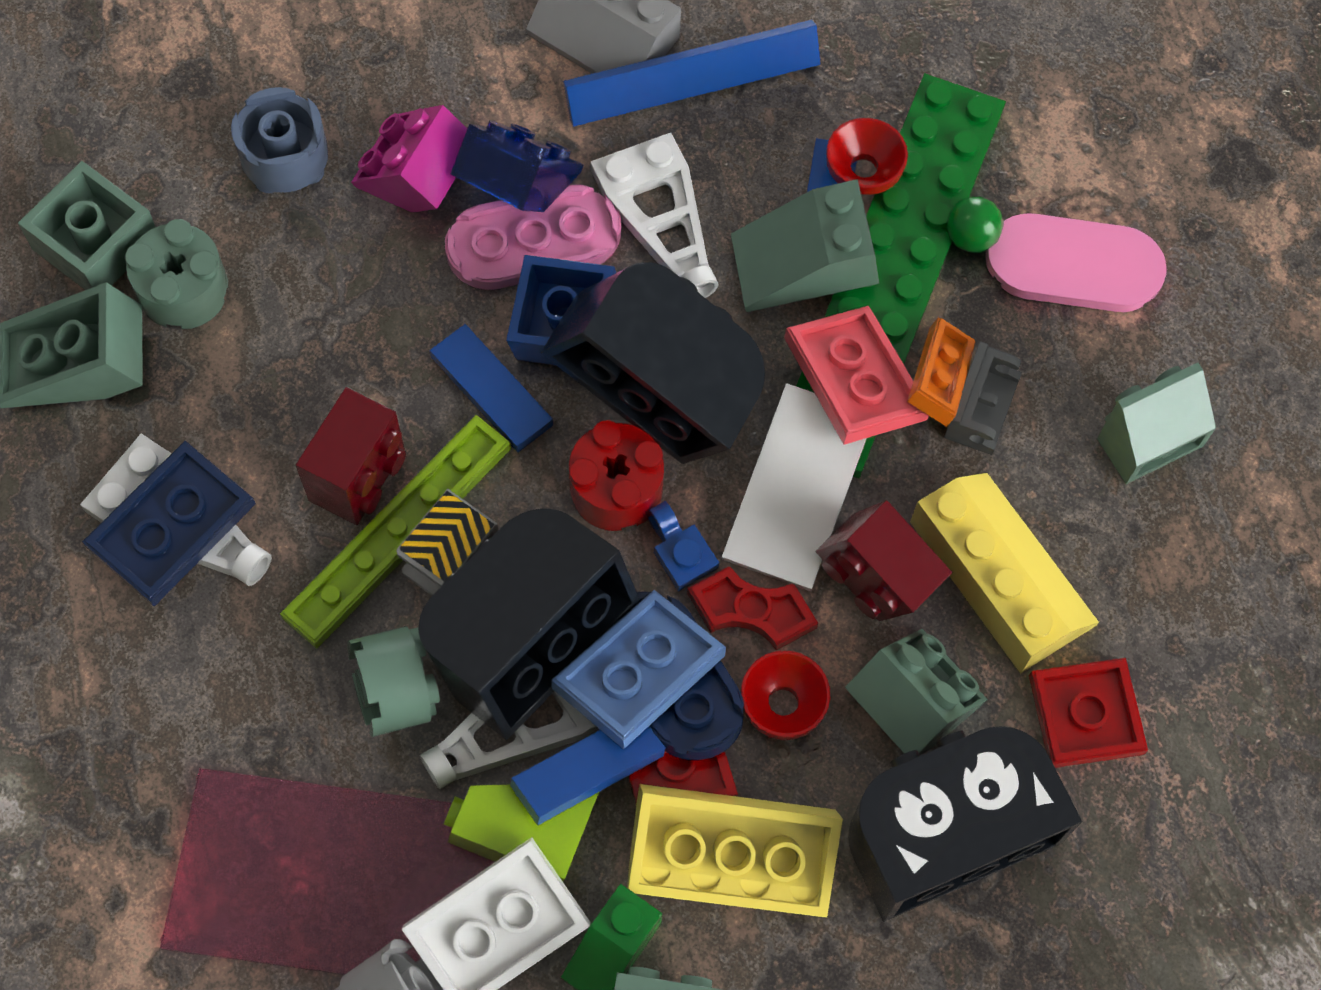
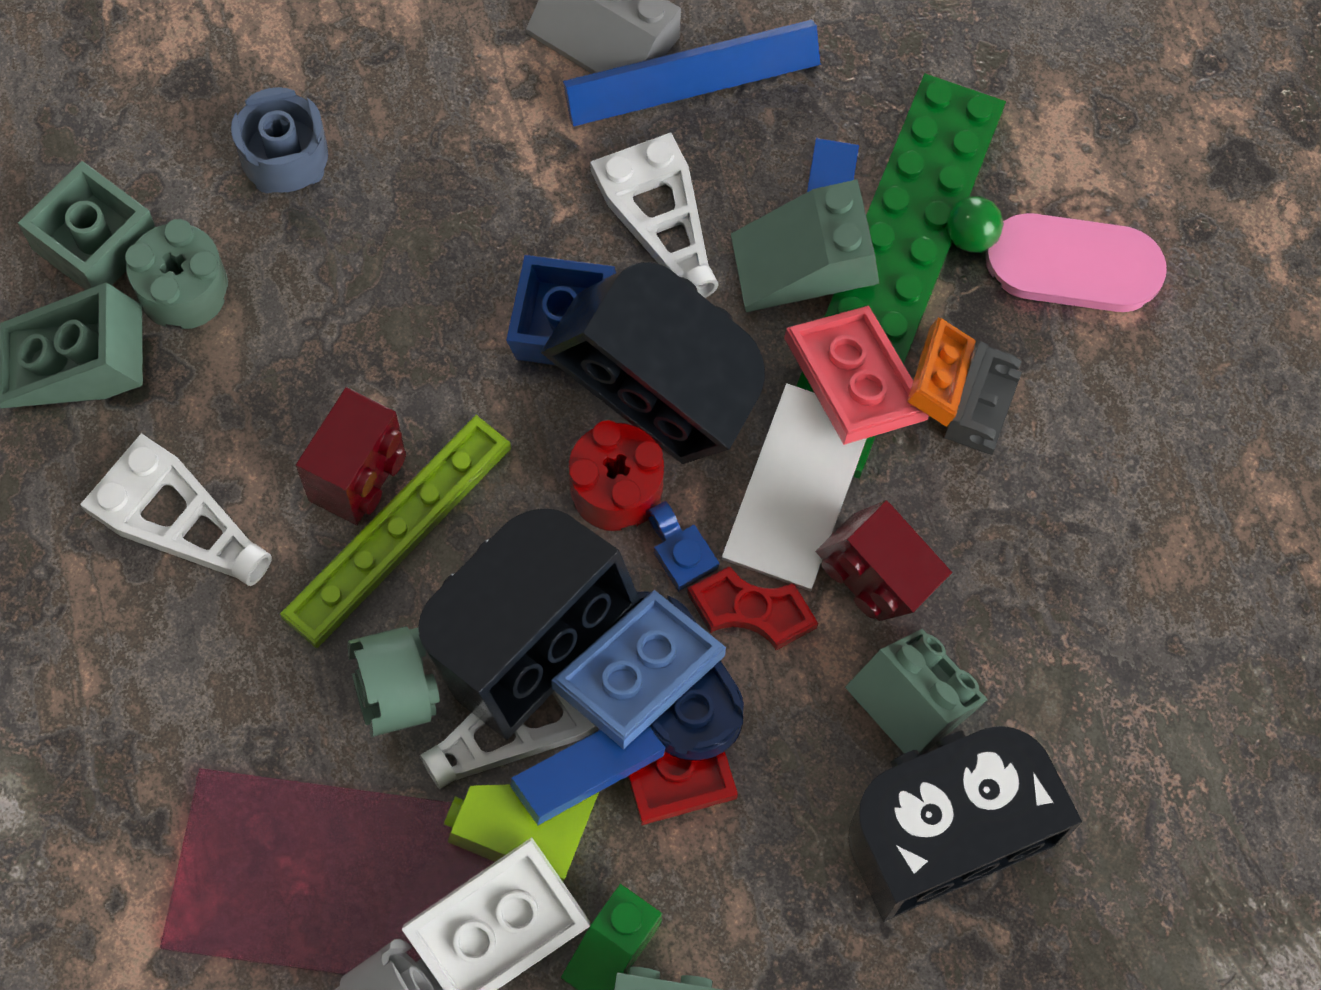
dark blue tile [82,441,256,607] -> none
dark pink slope [351,105,479,213] -> none
piece [396,489,498,596] -> none
blue tile [430,324,553,453] -> none
bright pink tile [445,185,621,290] -> none
clear blue slope [450,120,584,212] -> none
light yellow slope [627,784,843,918] -> none
red piece [741,650,831,740] -> none
red piece [826,118,908,195] -> none
light yellow slope [910,473,1099,674] -> none
red tile [1029,658,1148,768] -> none
slope [1097,363,1216,484] -> none

